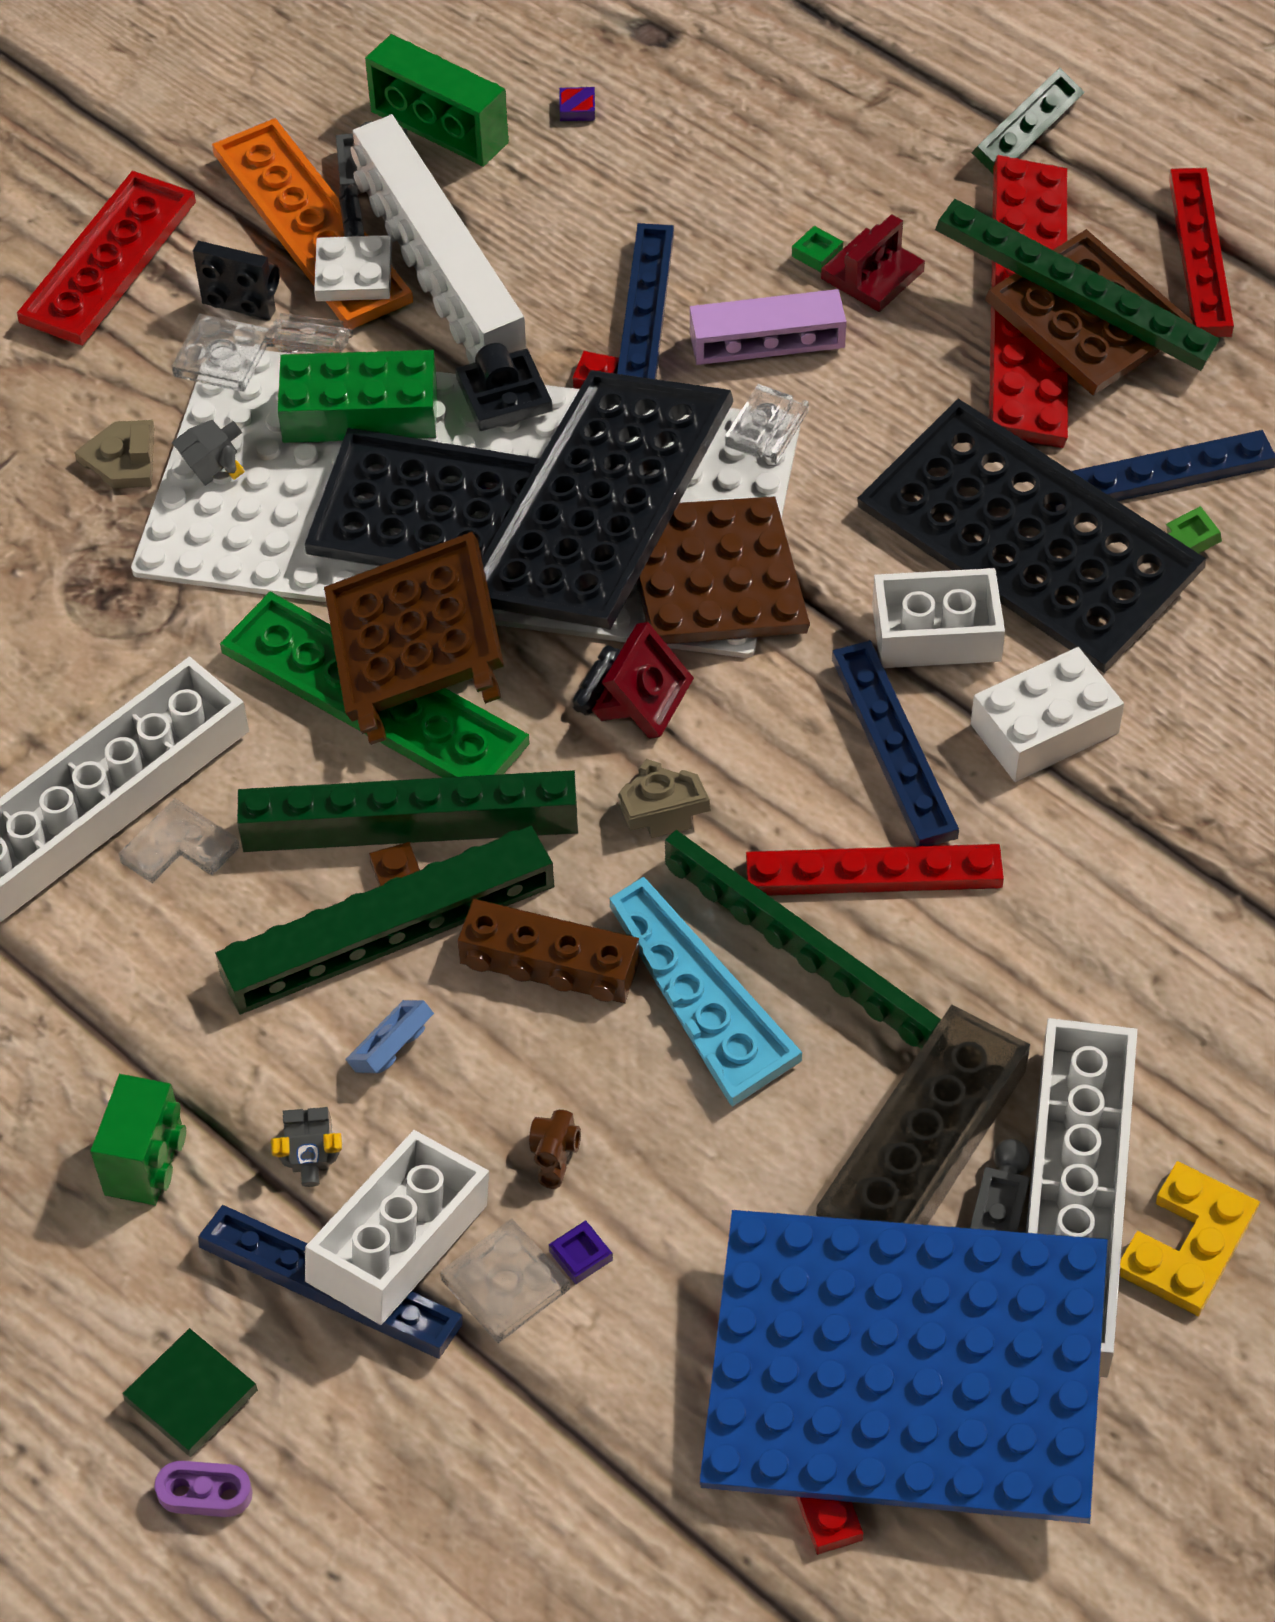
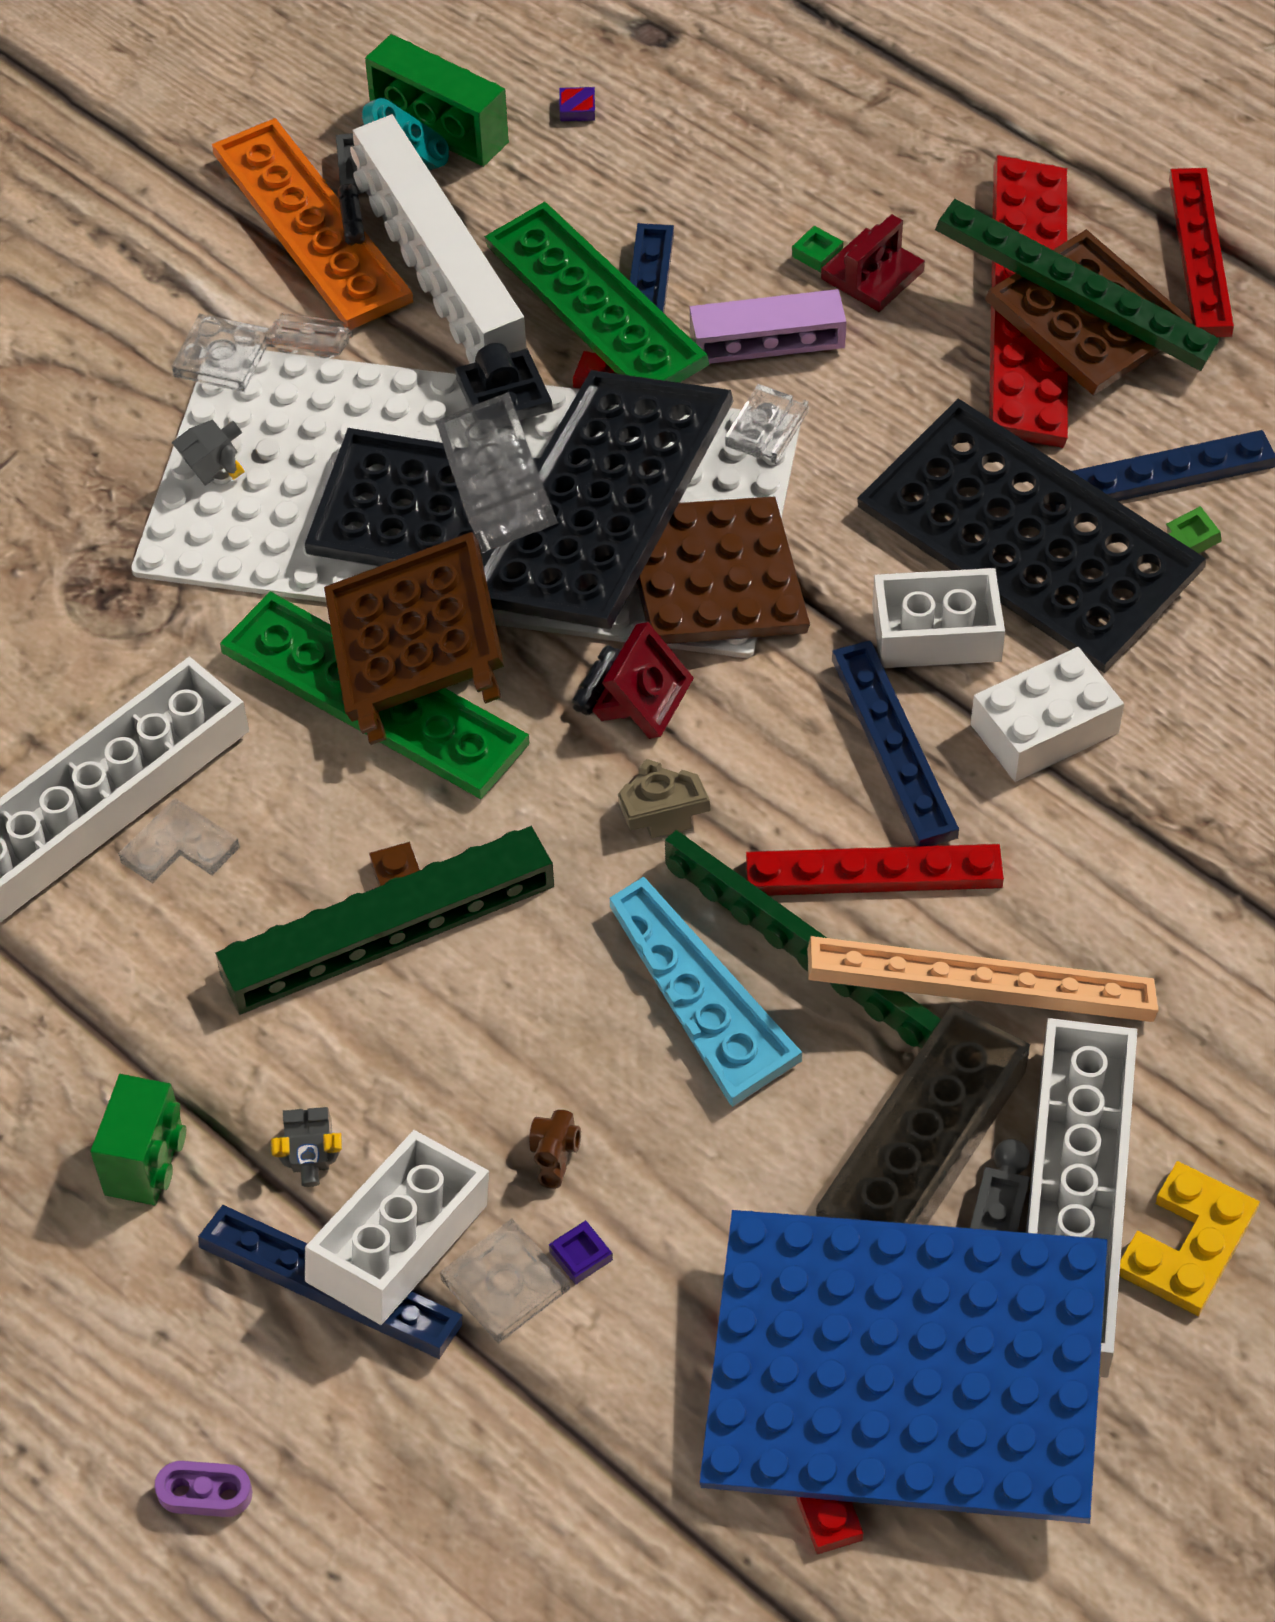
red plate [17,171,196,346] -> none
dark tan plate [75,420,155,488] -> none
dark green tile [122,1328,258,1457] -> none
black plate [193,240,280,320] -> none
dark green brick [237,770,578,852] -> none
green brick [278,350,437,443] -> none
white plate [314,235,392,301] -> none
medium blue plate [345,1000,434,1073] -> none
reddish brown brick [457,899,640,1004] -> none
plate [972,68,1085,174] -> none
none -> teal plate [362,98,449,170]
none -> clear brick [435,392,558,552]
none -> green plate [484,201,709,383]
none -> light nougat plate [807,936,1158,1022]

